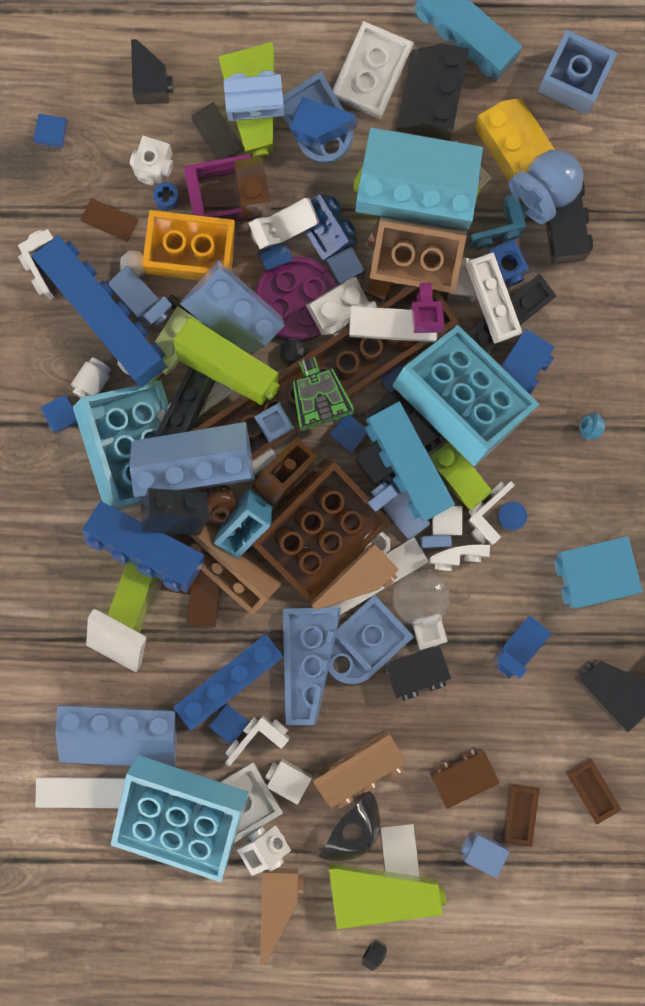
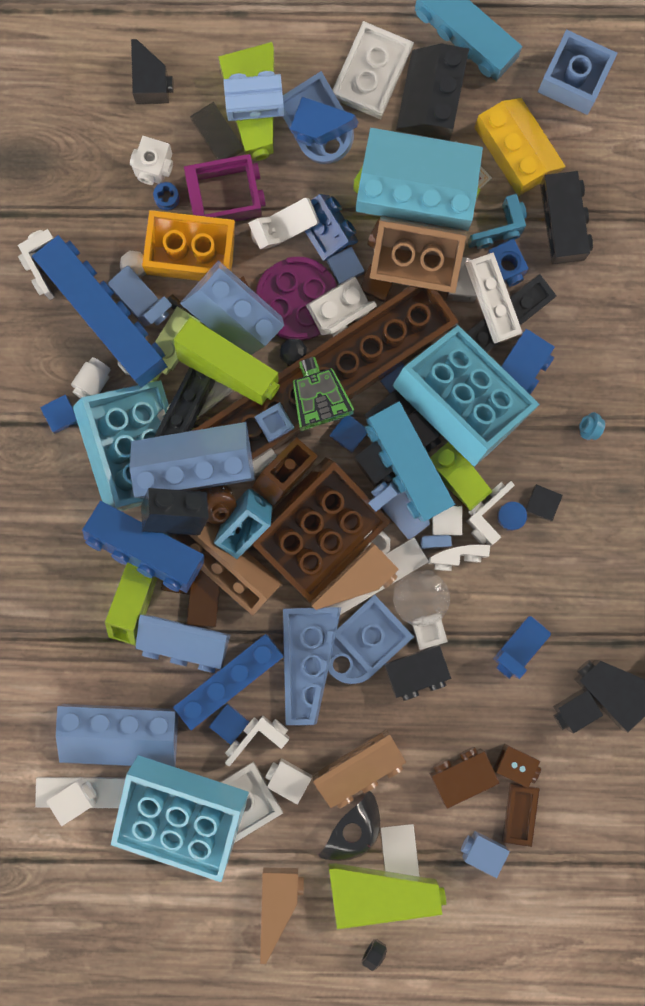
blue tile [34,114,68,148] -> none
reddish brown sticker [81,198,139,242] -> none
white tile [86,609,146,673] -> none
reddish brown slope [234,156,271,217] -> none
white brick [237,825,291,876] -> none
blue tile [258,243,292,270] -> none
white tile [349,306,437,342] -> none
magenta plate [411,283,444,333] -> none
medium blue tile [508,150,584,224] -> none
dark azure brick [554,536,643,609] -> none
reddish brown tile [565,758,622,824] -> none
none -> white brick [46,778,97,826]
none -> medium blue slope [136,615,231,673]
none -> reddish brown brick [493,743,541,788]
none -> black tile [526,484,563,522]
none -> black brick [553,689,603,734]

